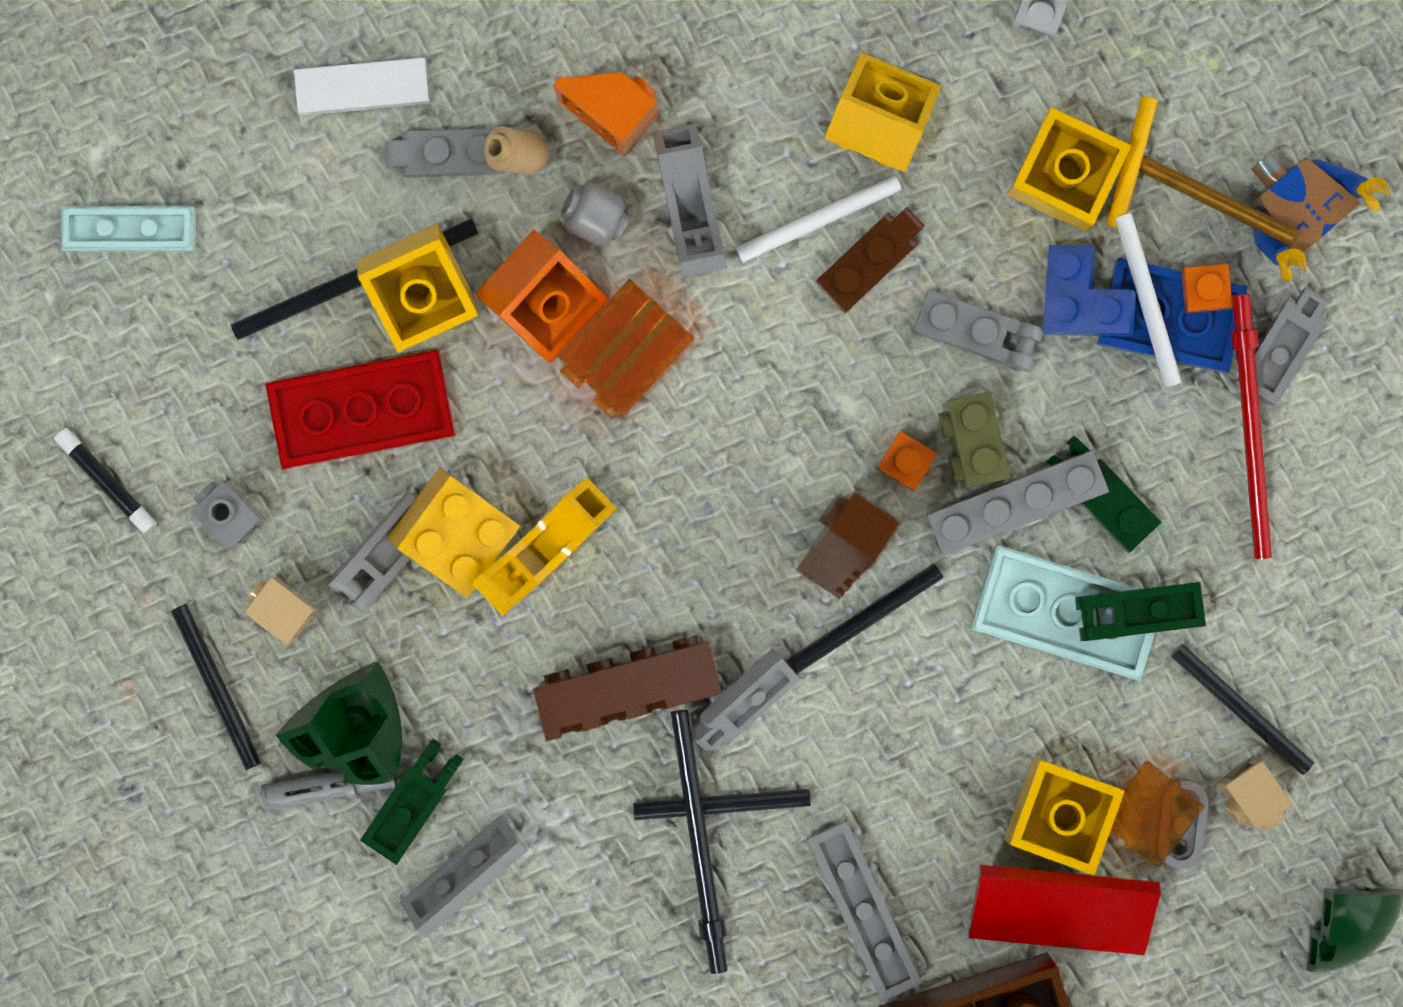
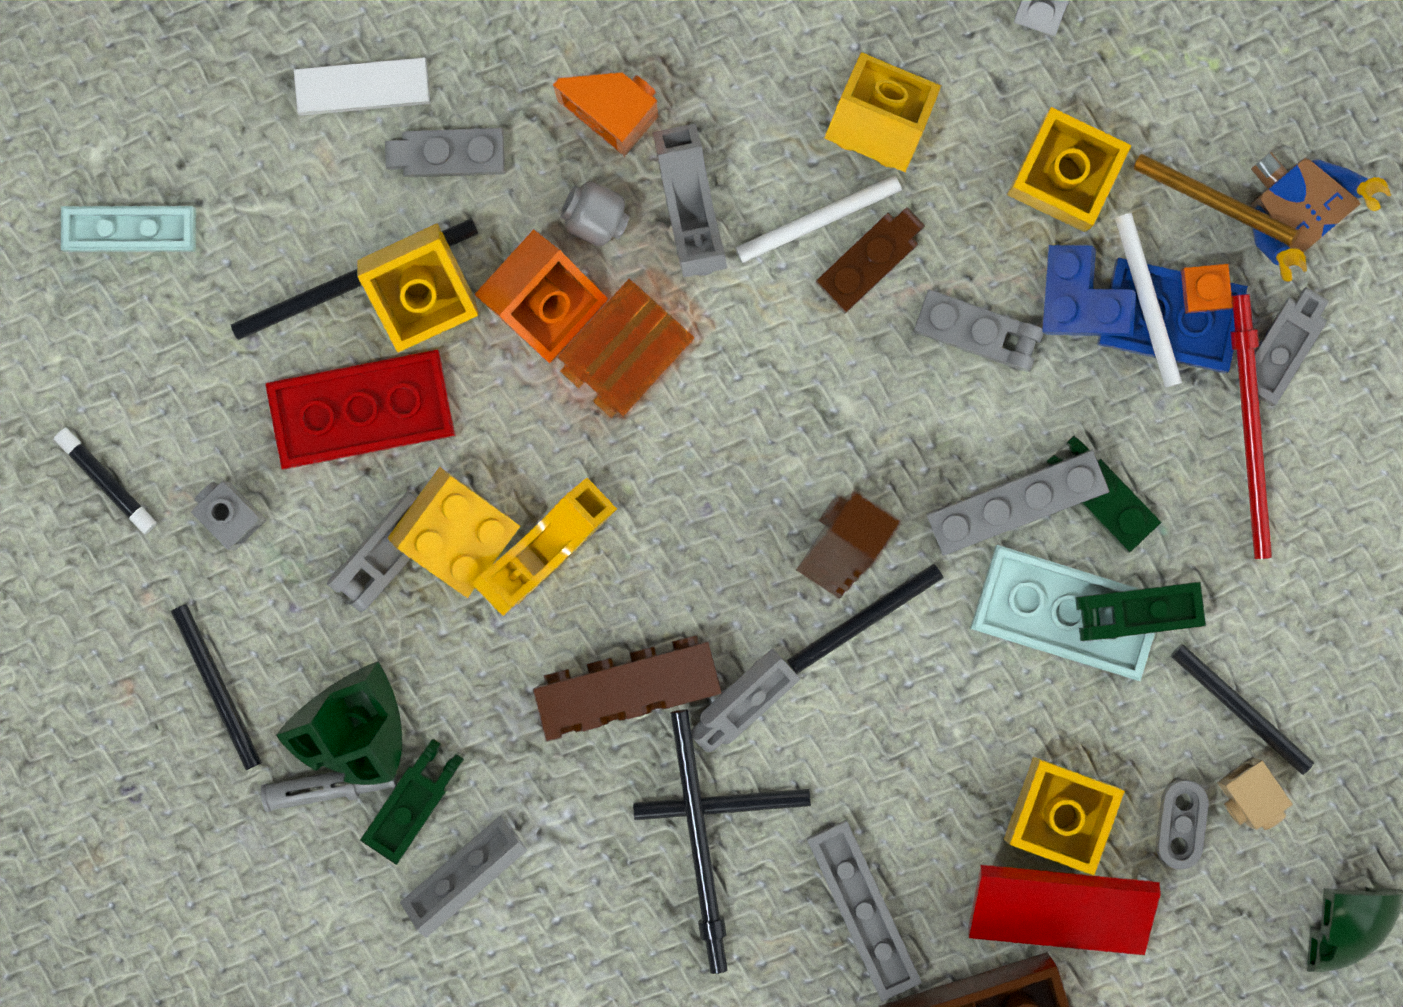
tan brick [244,577,320,645] -> none
tan brick [484,126,549,175] -> none
orange plate [877,431,938,492] -> none
olive brick [938,391,1011,490] -> none
yellow bar [1106,95,1159,227] -> none
clear orange piece [1111,761,1206,868] -> none

